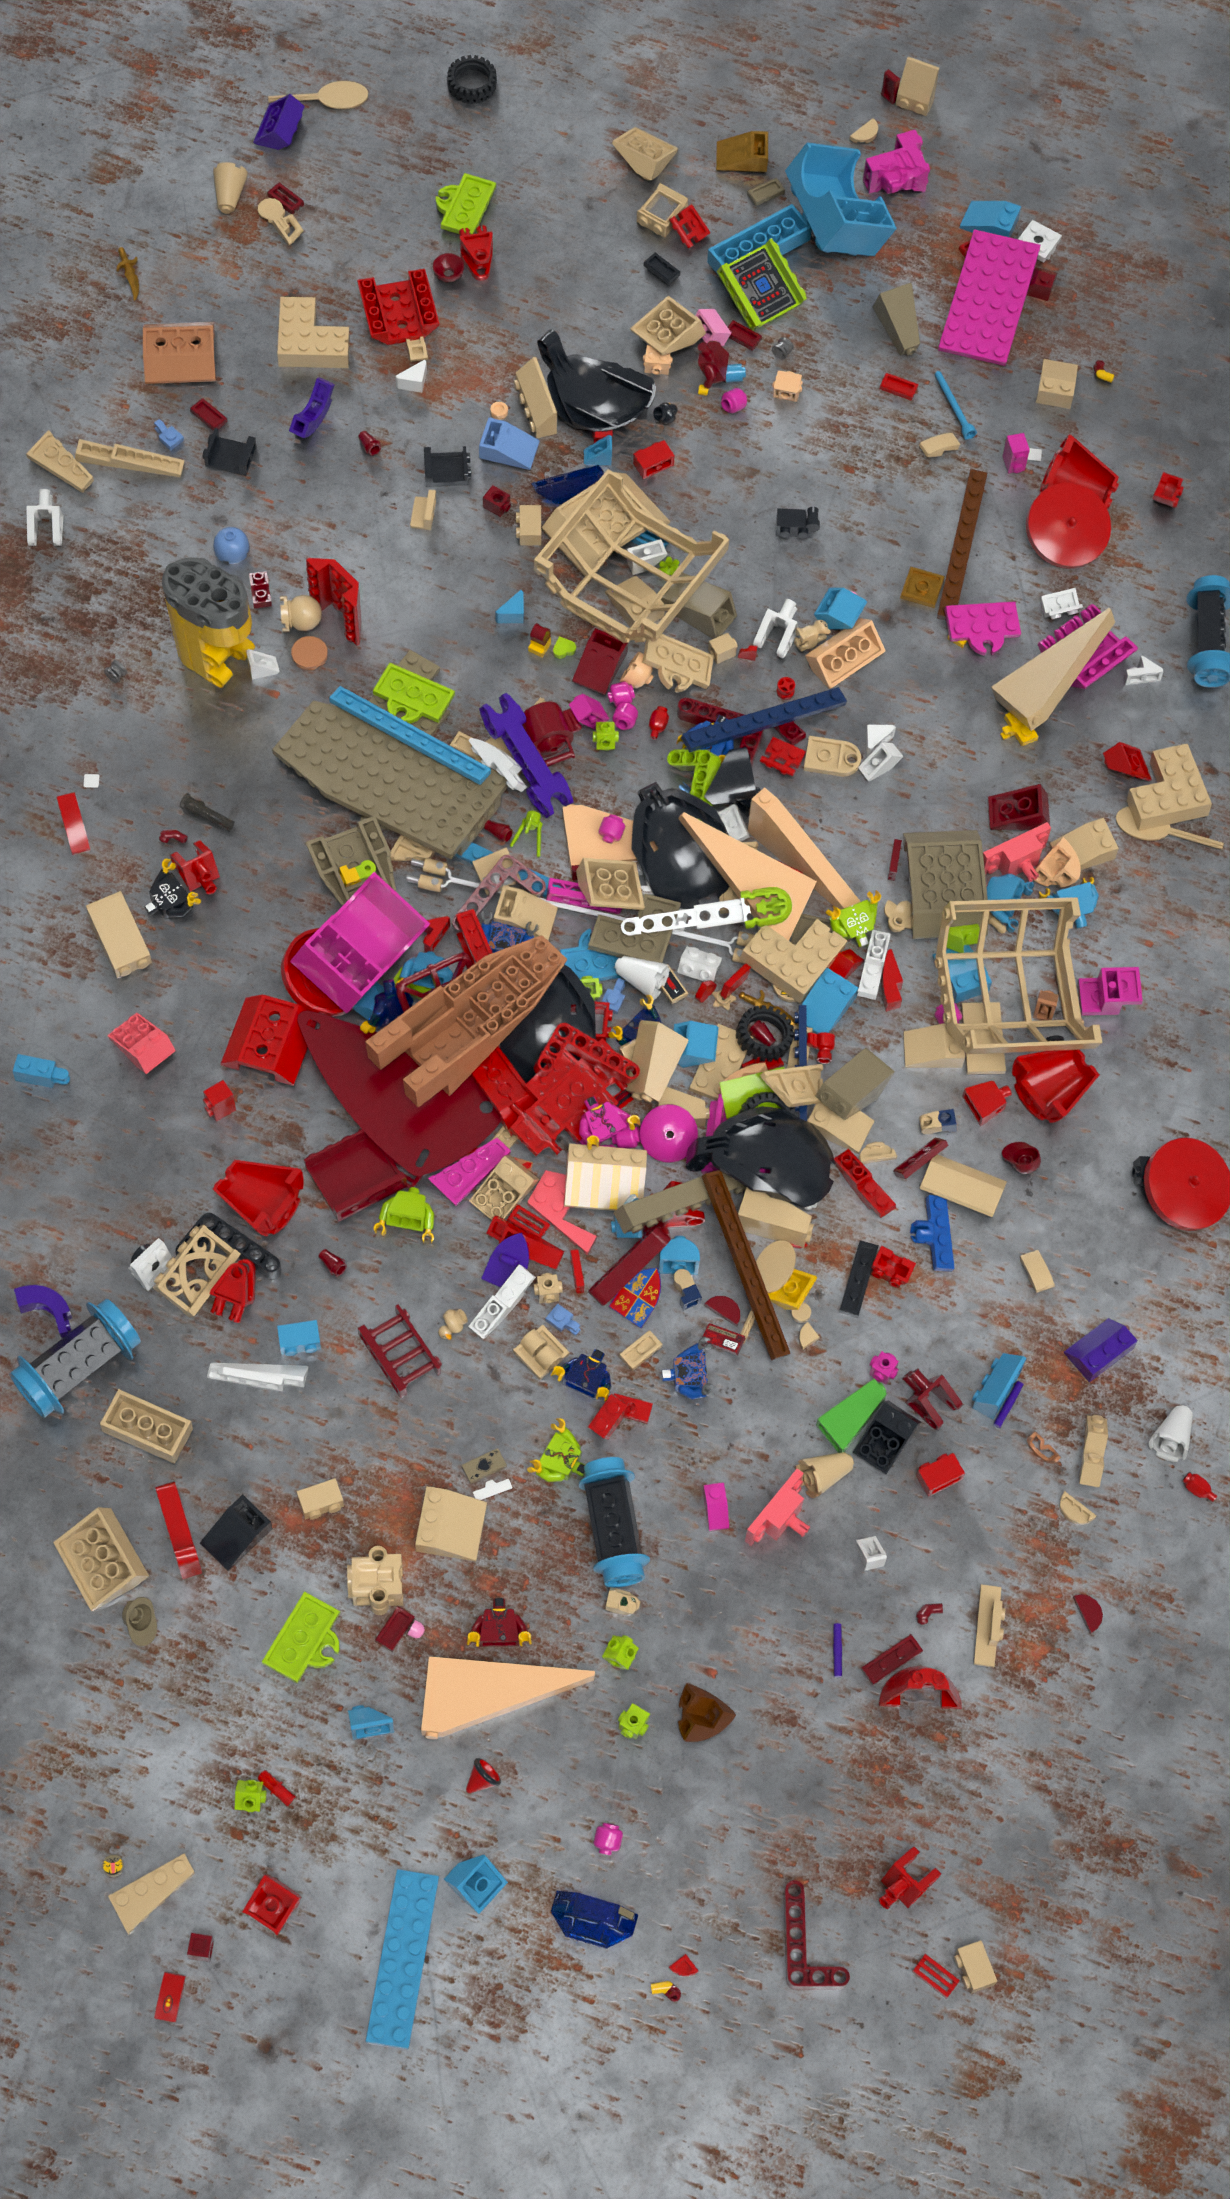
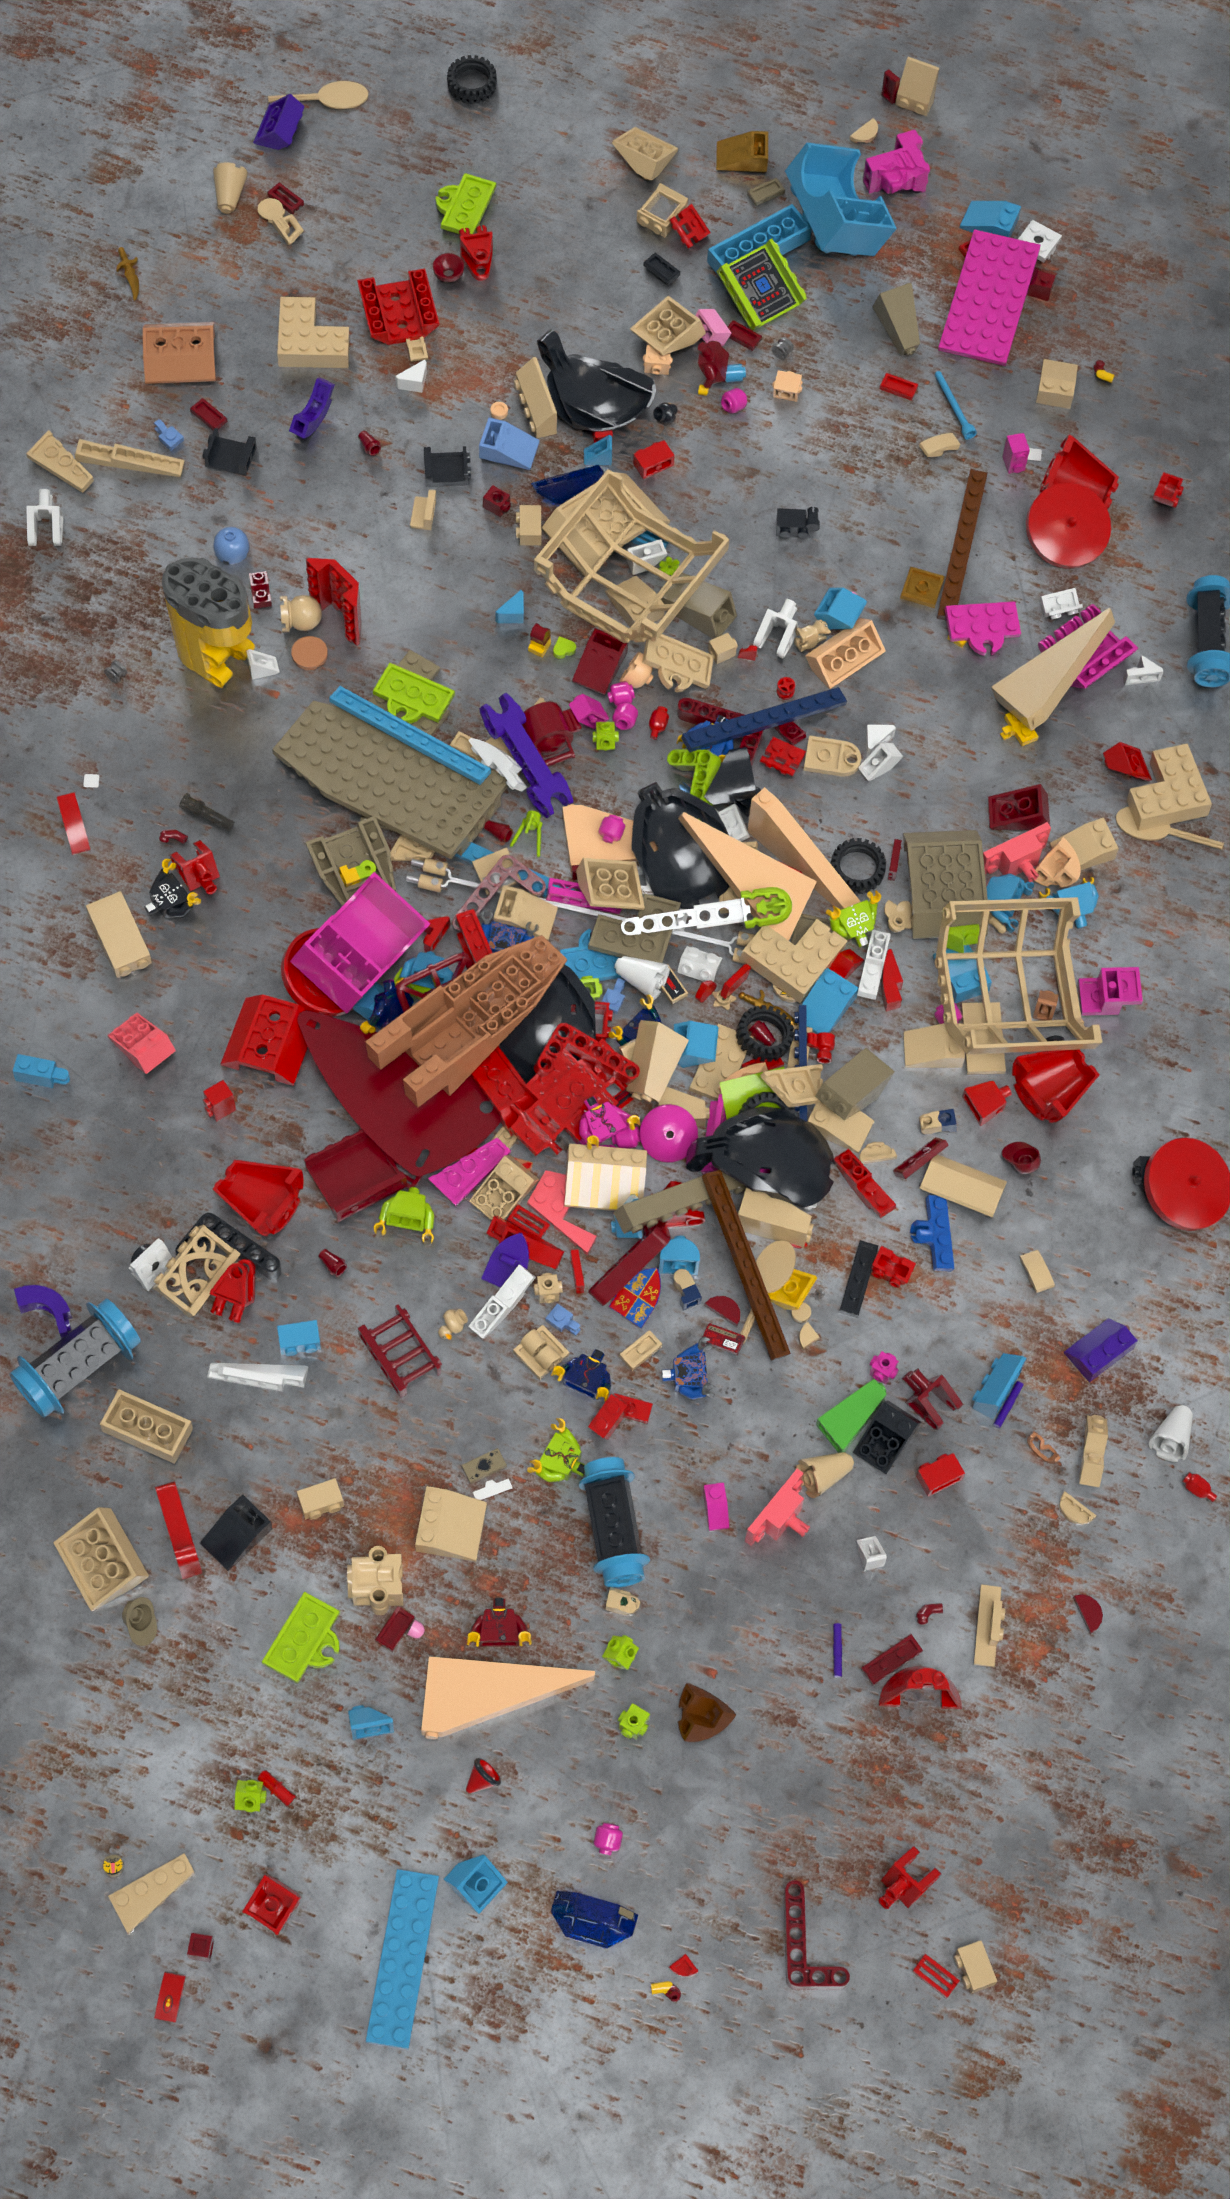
none -> black tyre [831,838,886,894]

